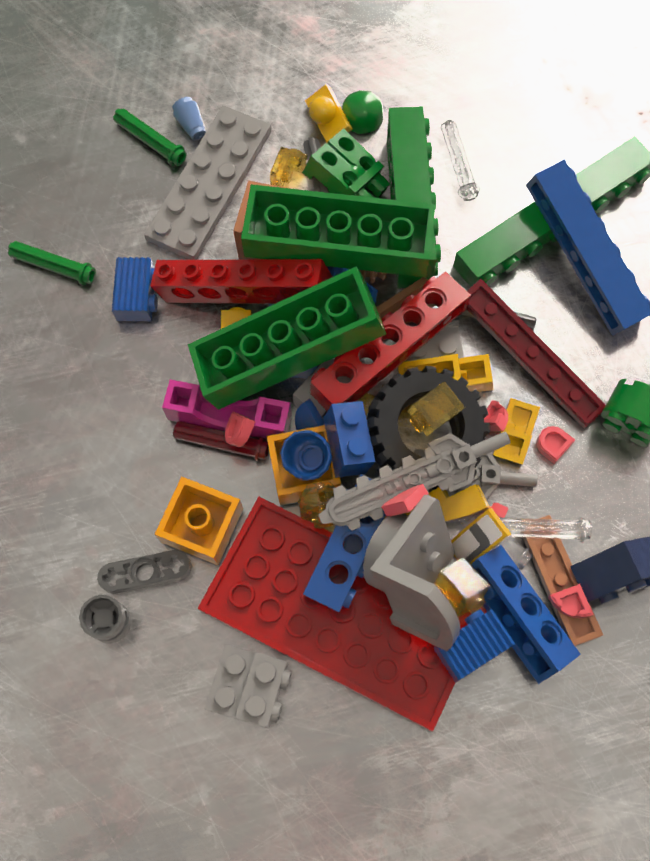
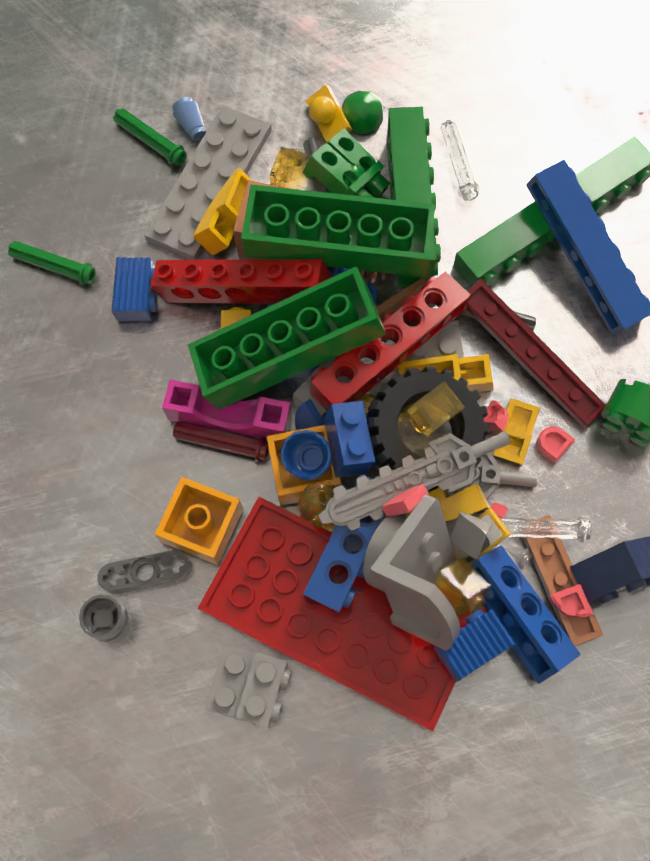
coral tile [225,412,256,447] -> none
none -> yellow slope [193,168,252,256]
none -> light grey slope [450,511,491,560]

